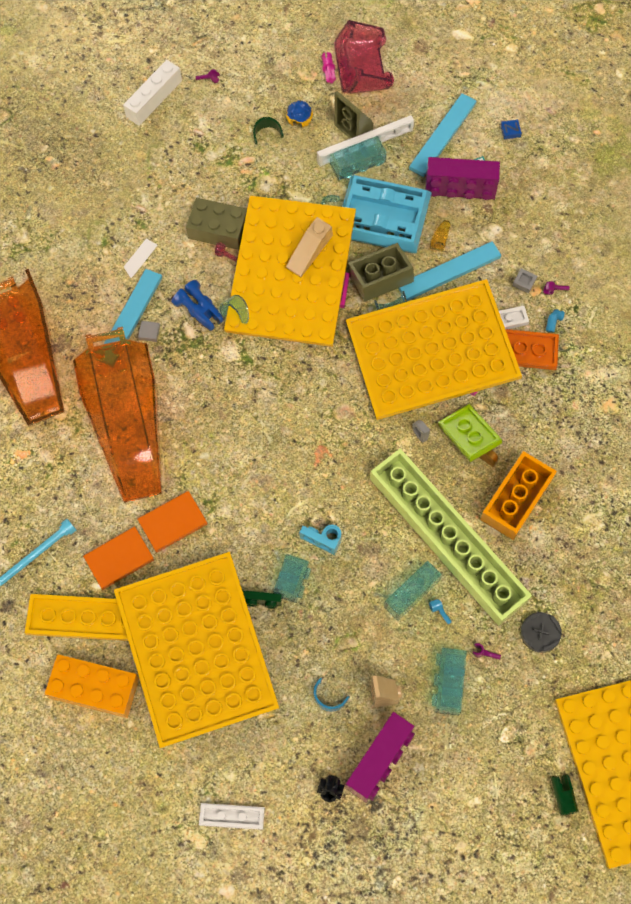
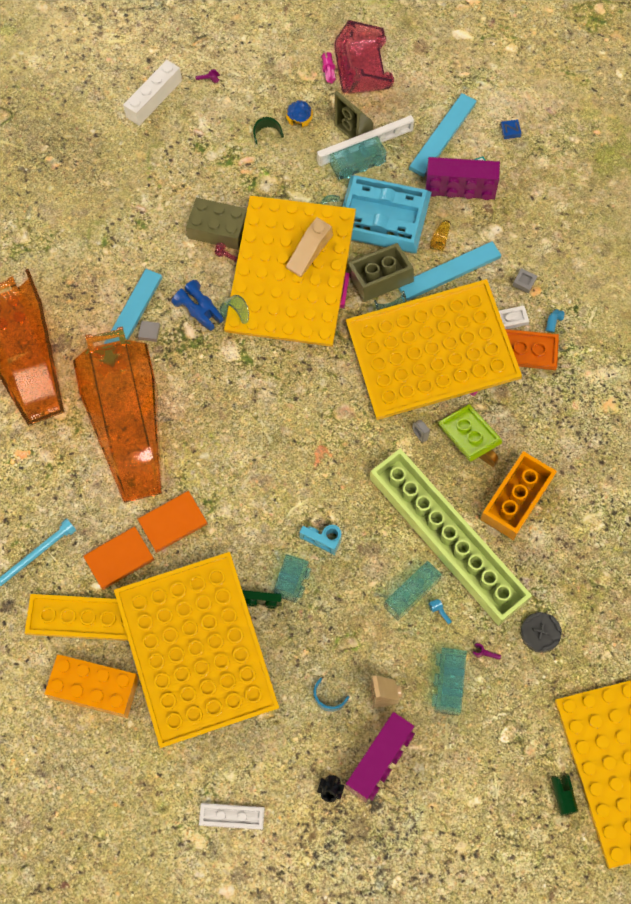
white sticker [124,239,157,278] -> none
magenta hand [543,281,570,295] -> none

